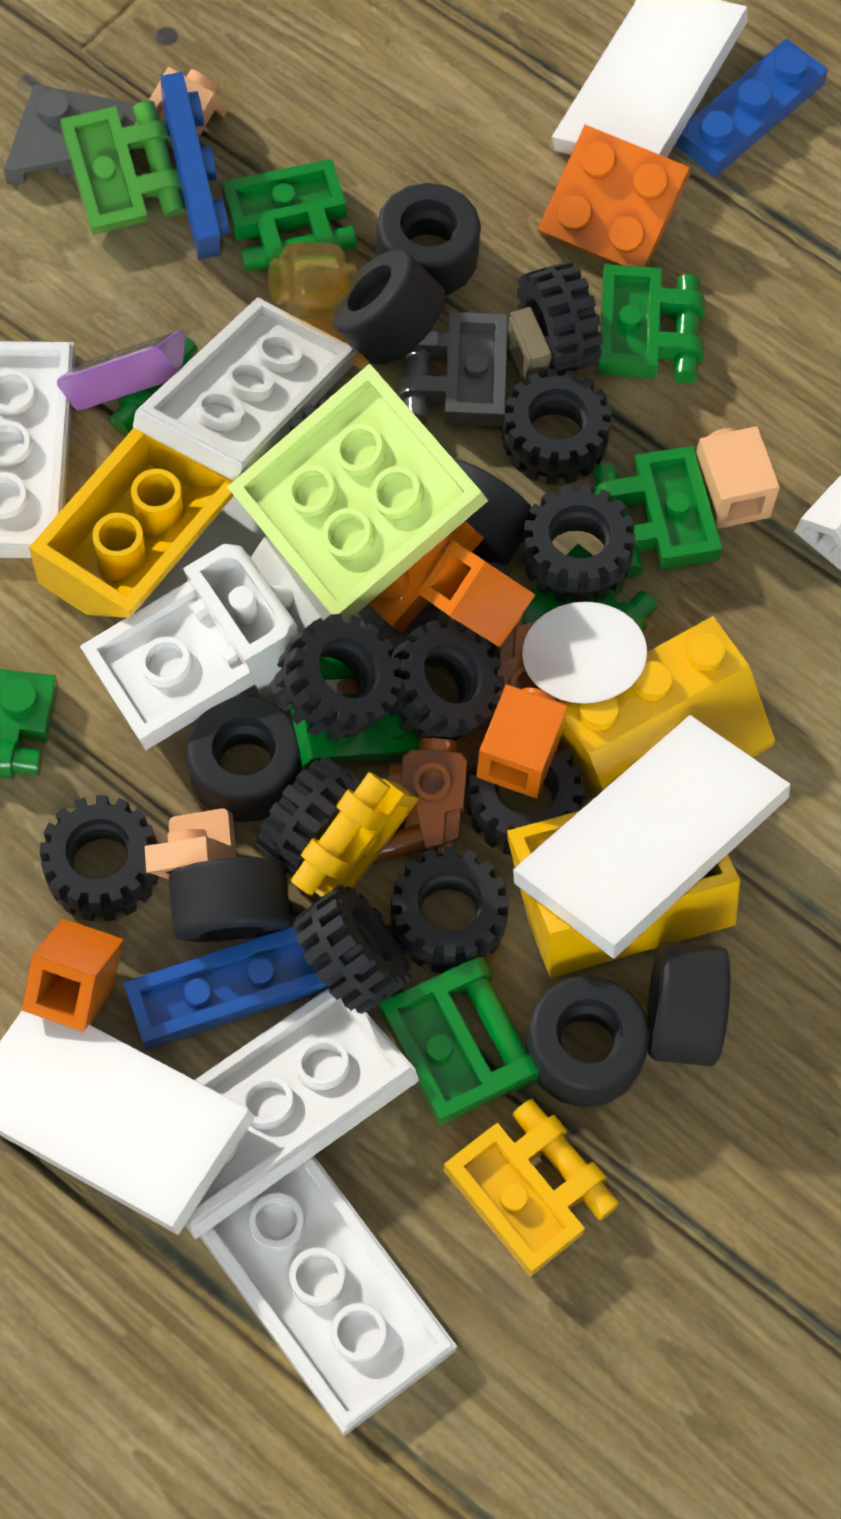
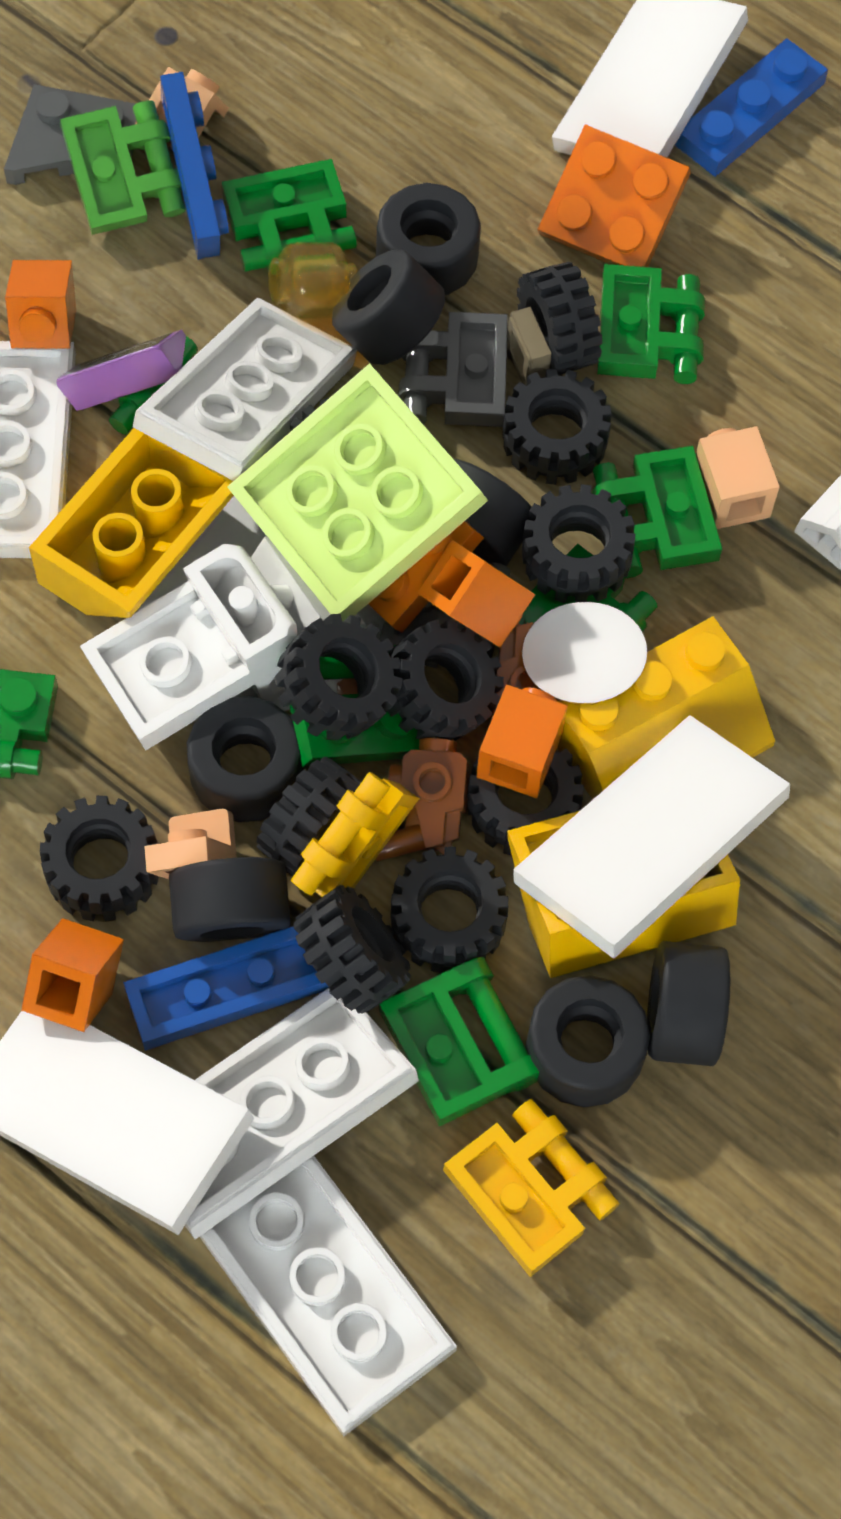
none -> orange brick [5,260,76,349]

